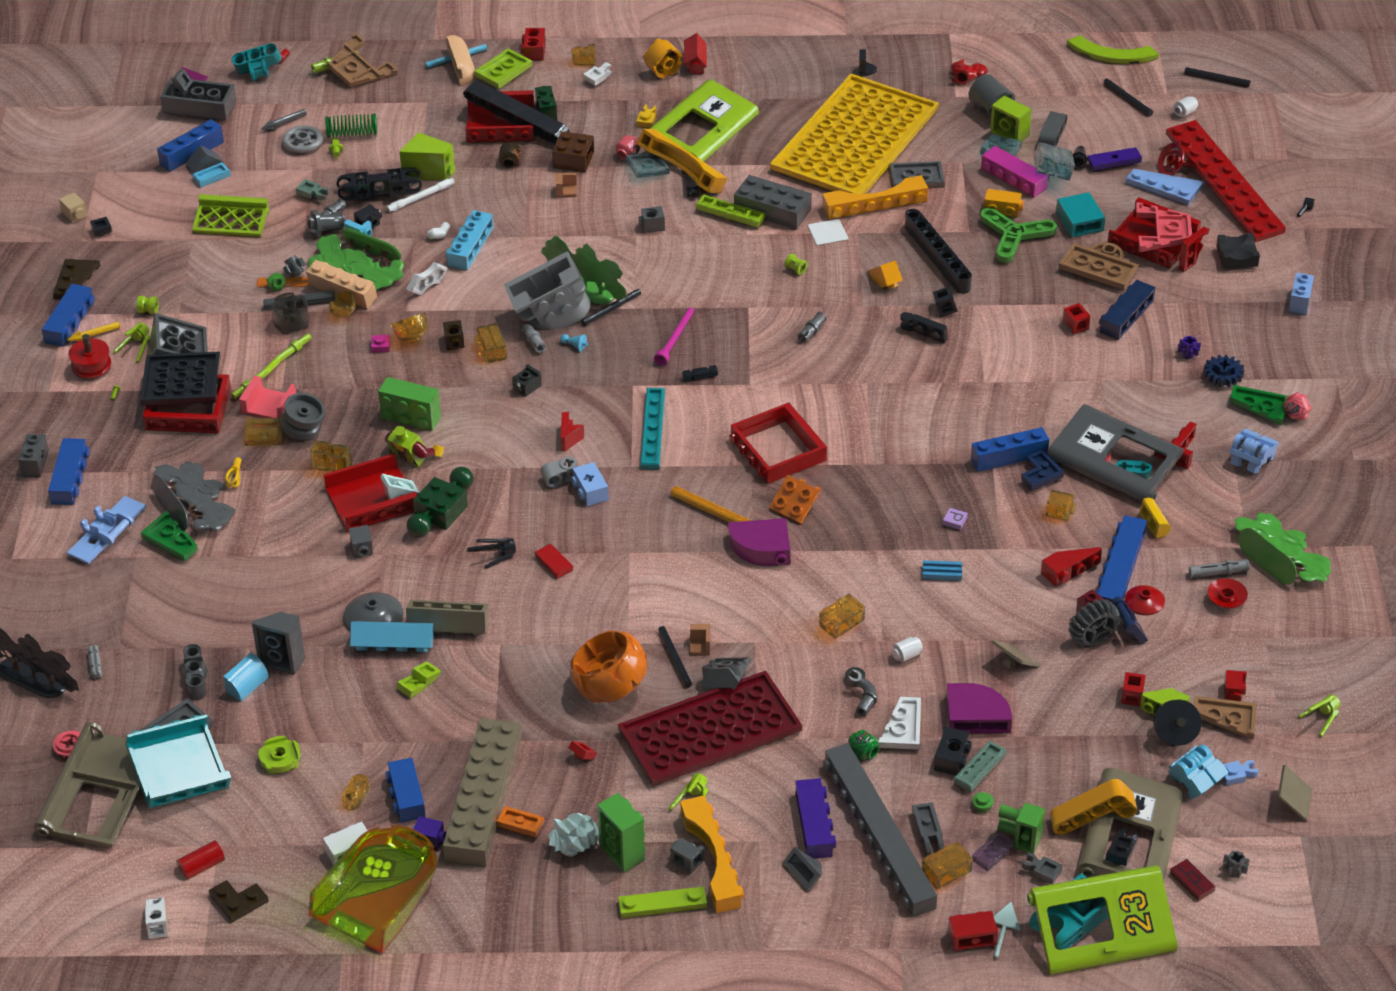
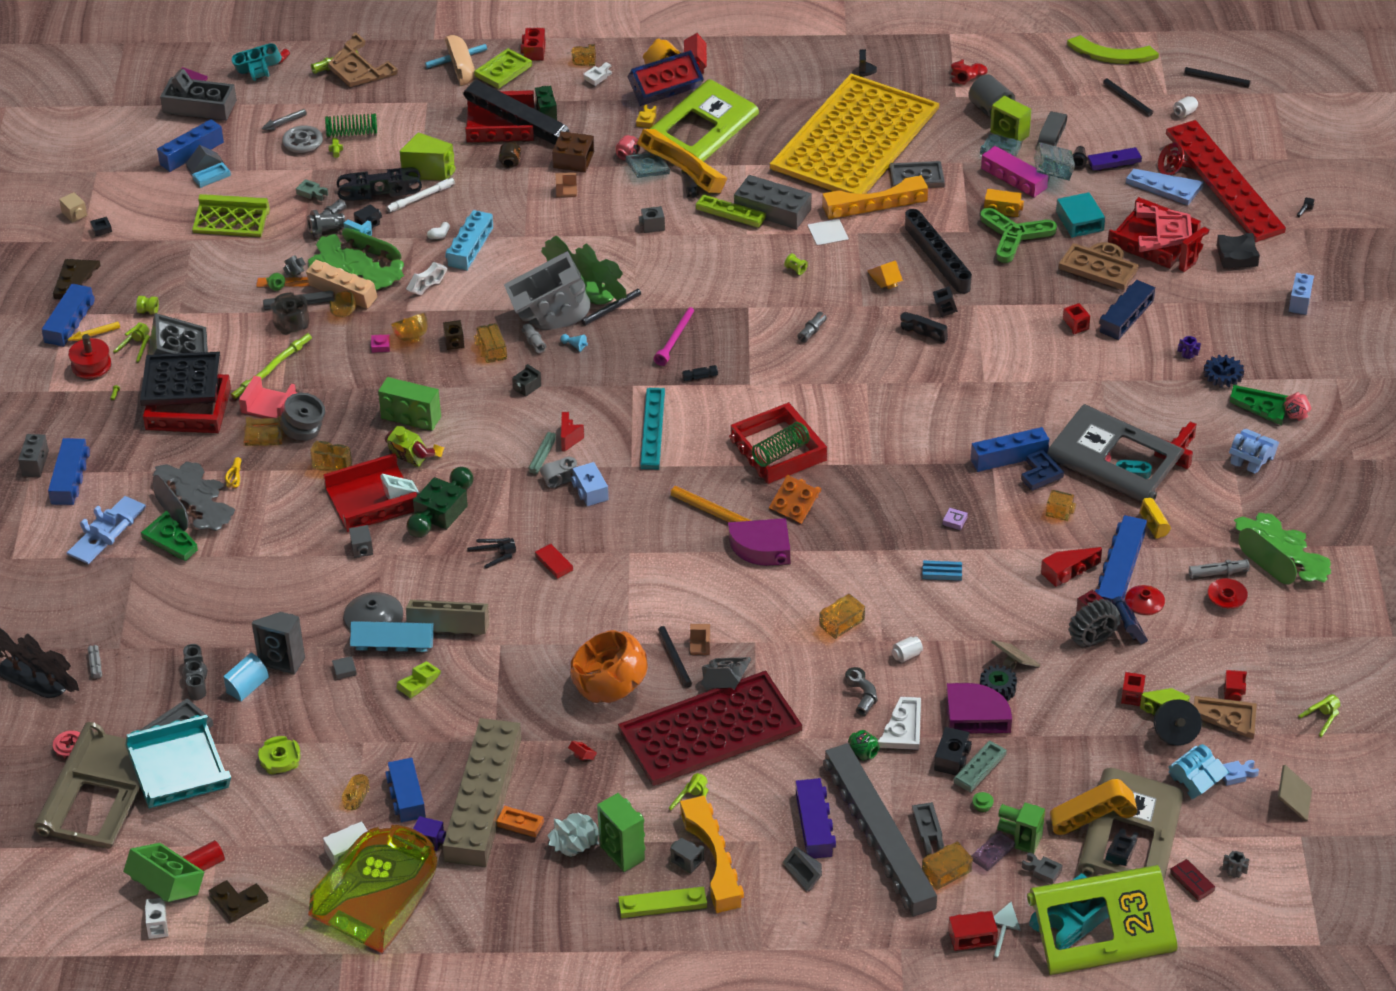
none -> bright green brick [123,843,205,902]
none -> dark grey tile [332,656,357,679]
none -> sand green axle [528,432,556,475]
none -> brick [627,50,704,106]
none -> green piece [752,422,810,467]
none -> black wheel [980,665,1017,701]

